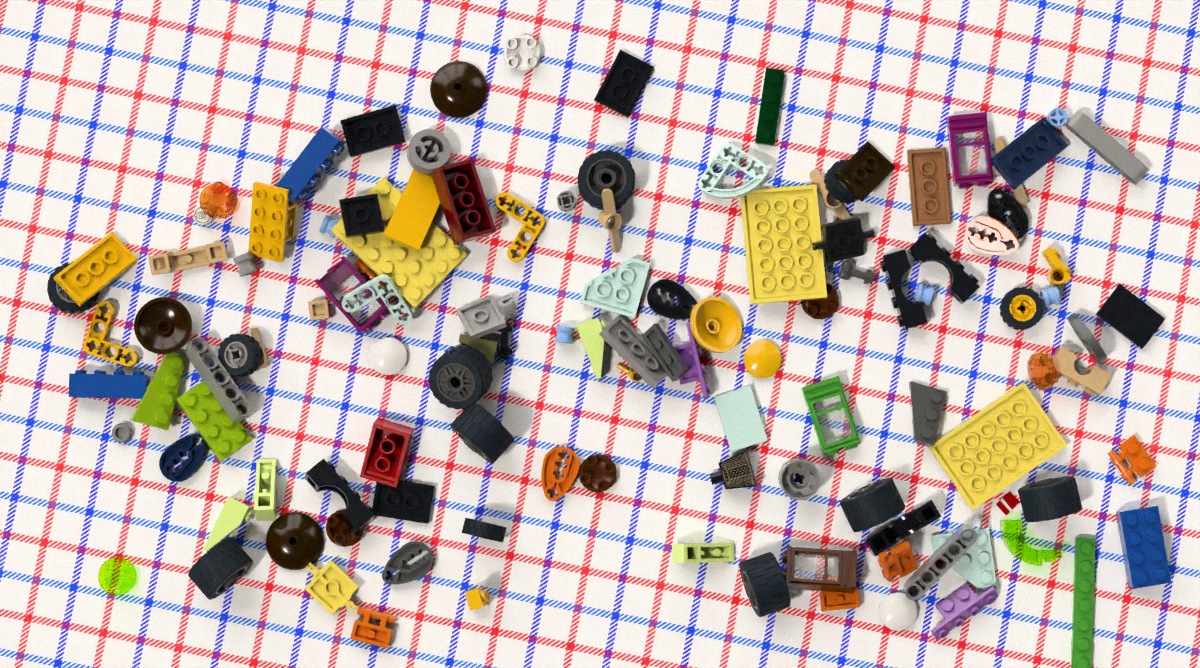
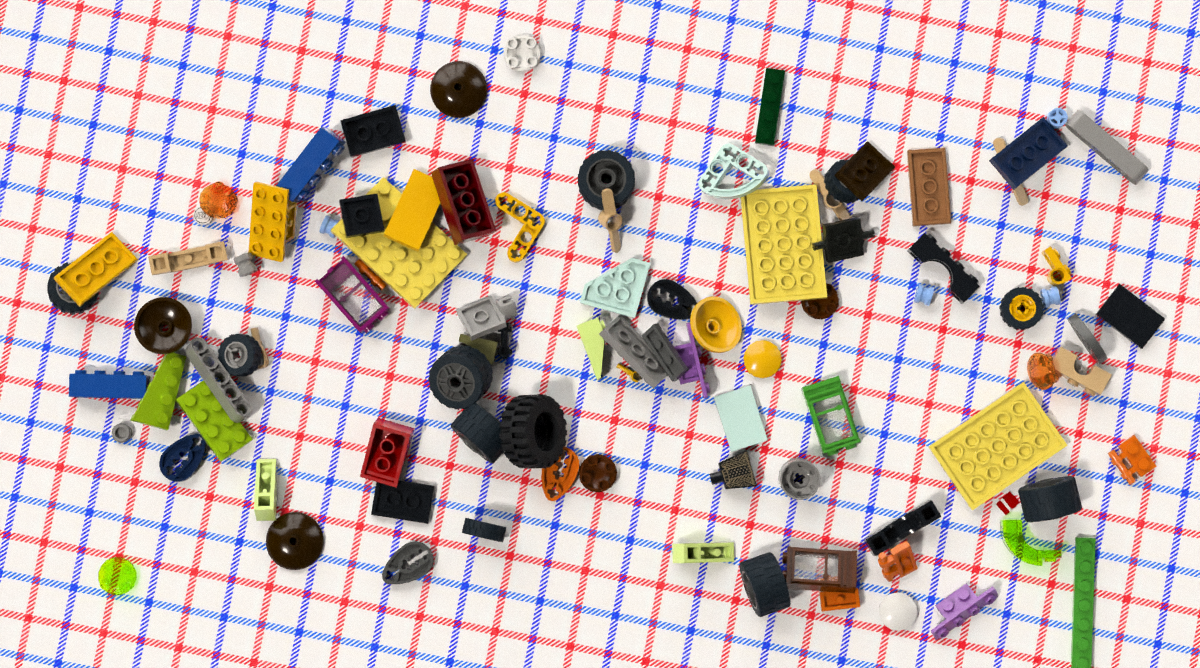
yellow beam [83,301,138,367] -> none
black wheel [188,537,253,600] -> none
yellowish green slope [203,497,252,551] -> none
black arch [304,458,375,535] -> none
light yellow plate [304,560,359,615] -> none
tan plate [308,299,330,321] -> none
reddish brown dish [325,510,364,547] -> none
light aqua beam [342,274,413,325] -> none
orange plate [350,607,396,648] -> none
white dish [369,337,407,375] -> none
light grey wheel [407,129,451,175] -> none
yellow plate [465,586,490,610] -> none
light blue wheel [554,326,575,344] -> none
light grey wheel [557,191,576,212] -> none
black tile [594,50,654,118] -> none
dark grey bar [838,262,875,285] -> none
black wheel [840,478,906,532] -> none
black arch [880,249,928,330] -> none
light grey beam [903,524,977,601] -> none
dark grey wing [909,381,947,447] -> none
light aqua plate [931,528,997,588] -> none
magenta door [946,112,994,189] -> none
piece [965,215,1020,255] -> none
black piece [987,189,1029,242] -> none
blue brick [1116,506,1171,589] -> none
none -> black tyre [499,394,567,469]

